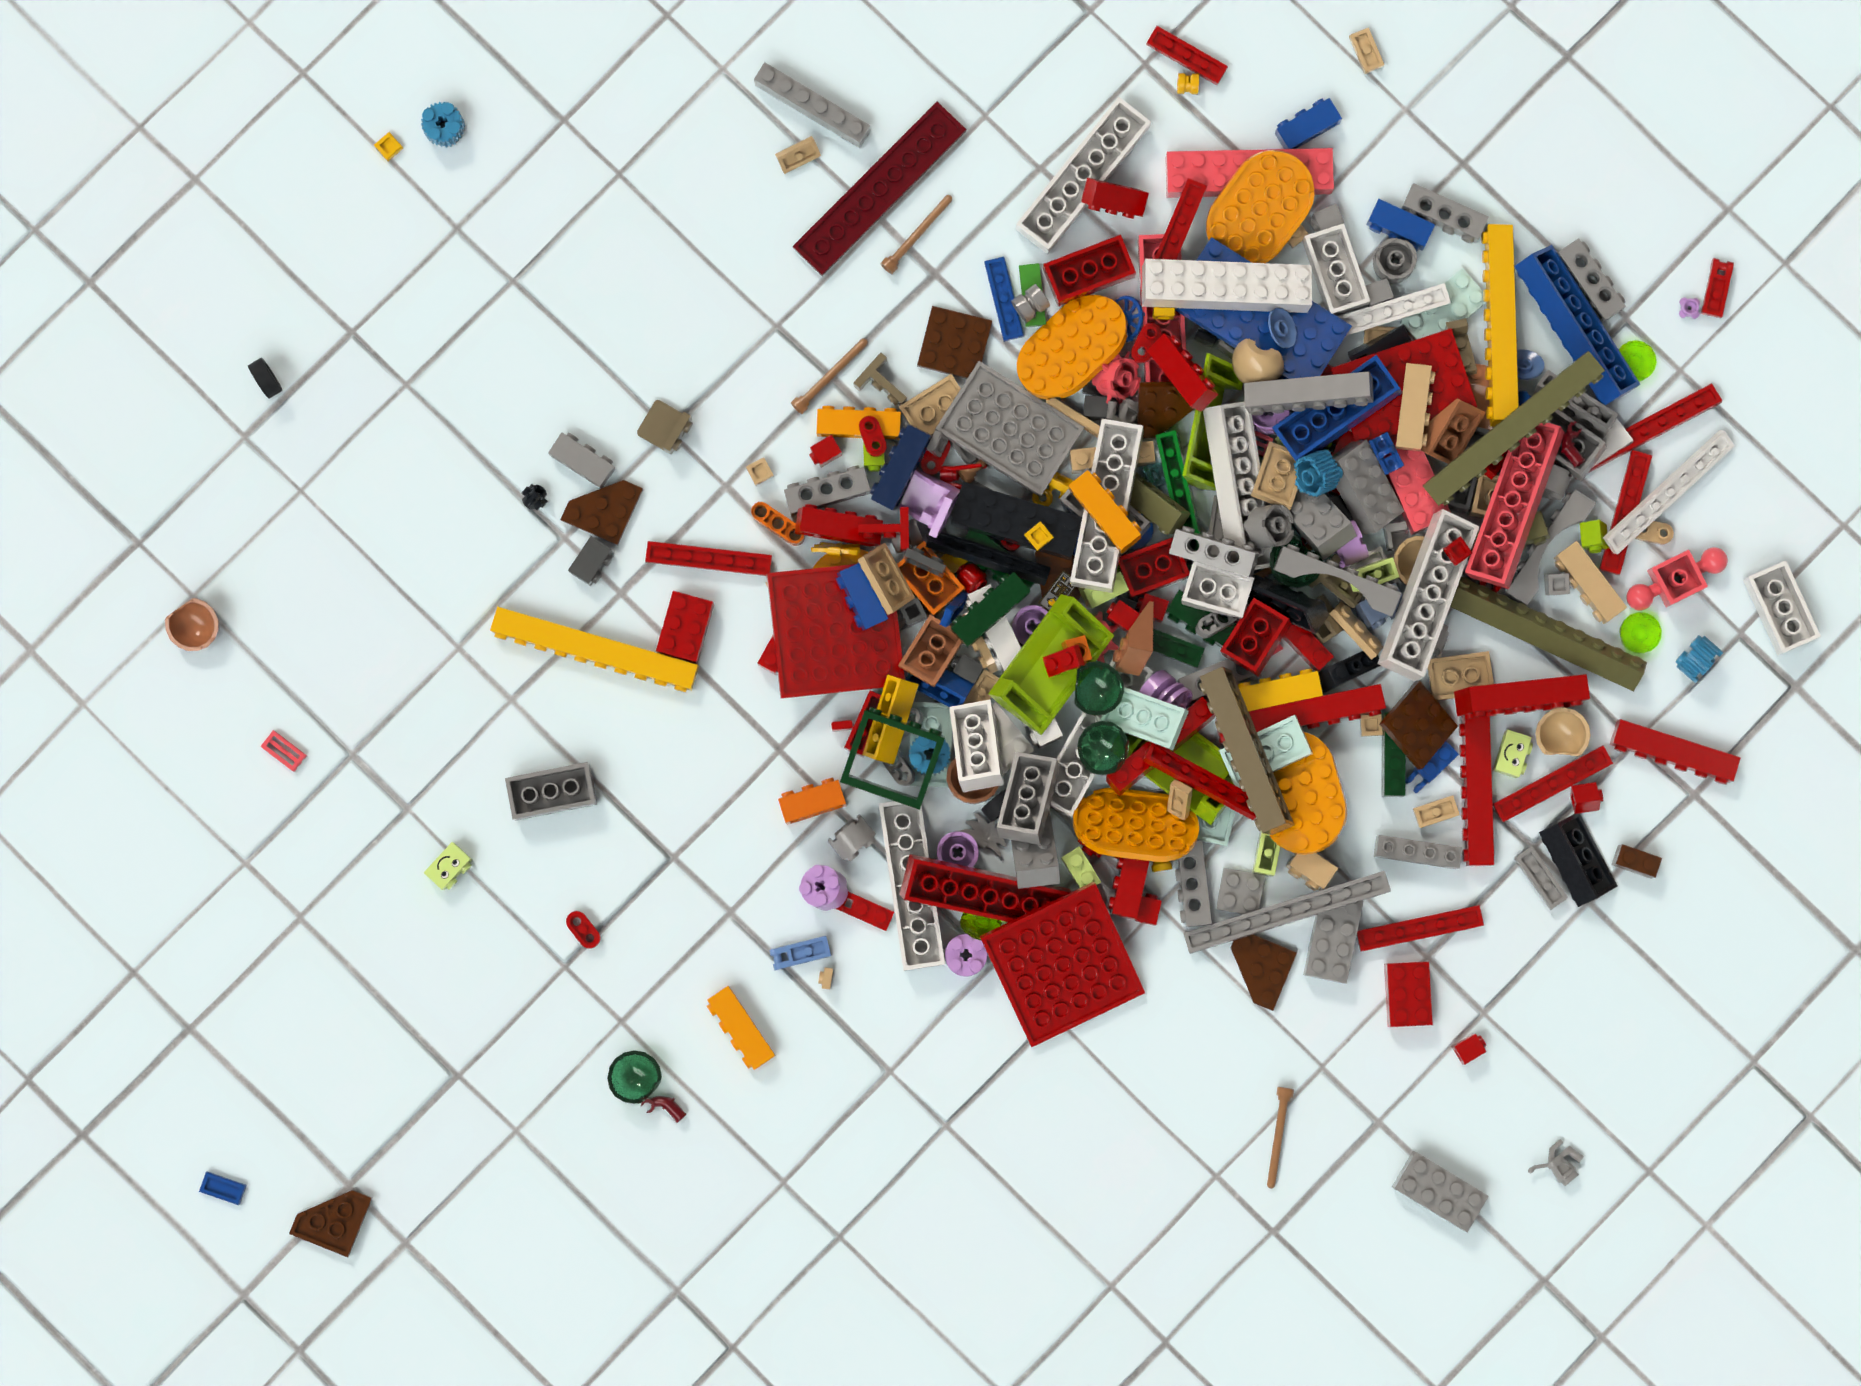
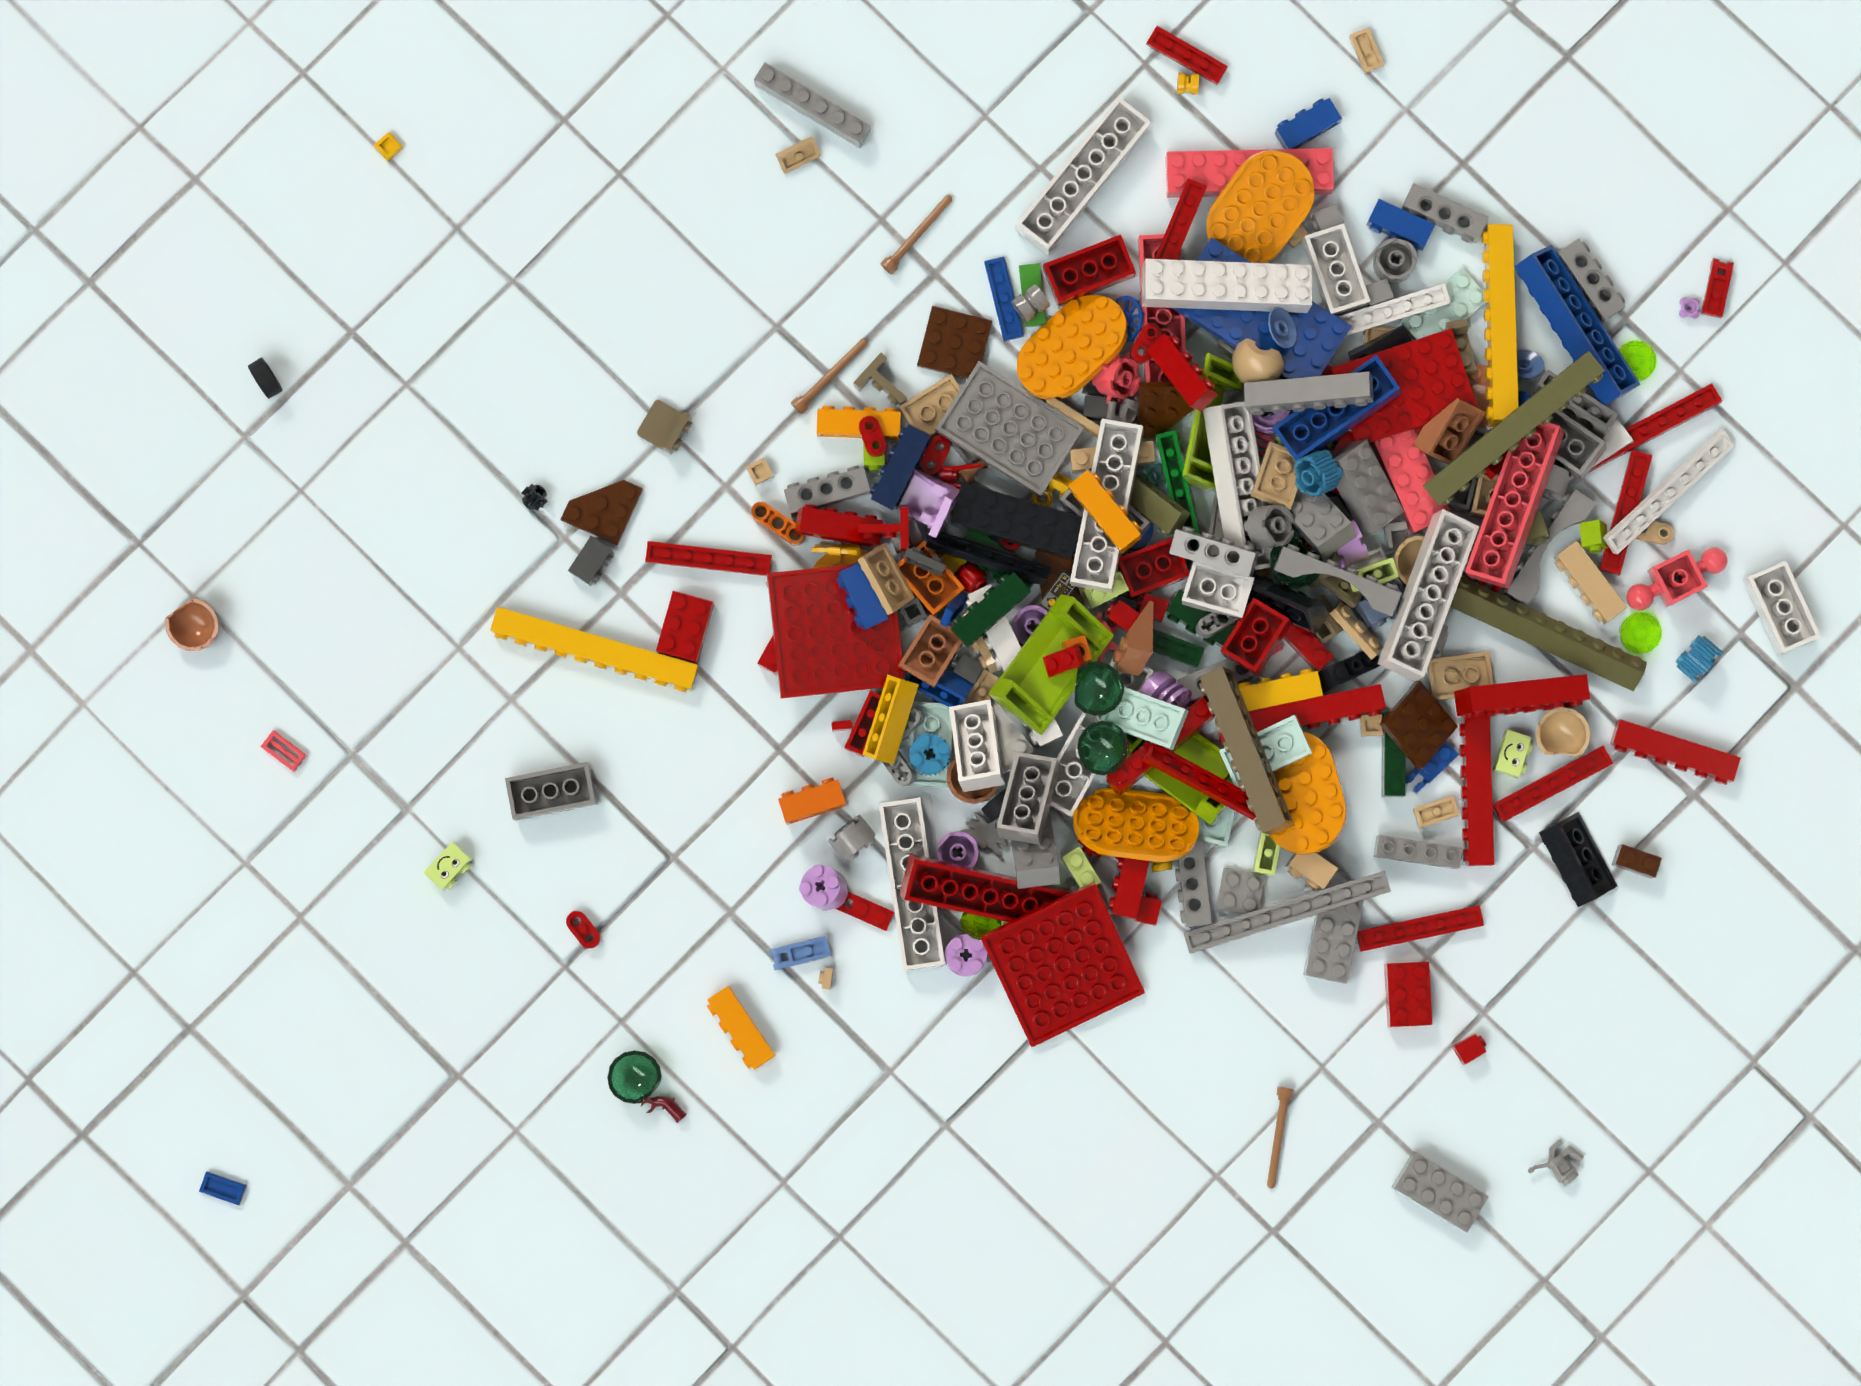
reddish brown plate [289,1190,373,1258] -> none
dark azure brick [421,102,465,148] -> none
light grey brick [548,432,615,489] -> none
dark red plate [792,101,967,276] -> none
red brick [809,435,842,468] -> none
dark green window [840,707,945,810] -> none
light grey tile [927,430,948,457] -> none
yellow tile [1024,521,1054,551] -> none
red brick [1081,178,1149,219] -> none
yellow tile [1153,307,1175,320] -> none
tan plate [1167,779,1193,821] -> none
black tile [1194,329,1217,348] -> none
reddish brown plate [1230,934,1297,1011] -> none
blue hips [1368,432,1404,475] -> none
tan brick [1396,363,1435,452] -> none
red tile [1443,536,1473,566] -> none
light grey plate [1514,846,1568,910] -> none
light grey panel [1544,573,1570,595] -> none
dark red piece [1561,422,1585,468] -> none
red brick [1570,782,1603,814] -> none

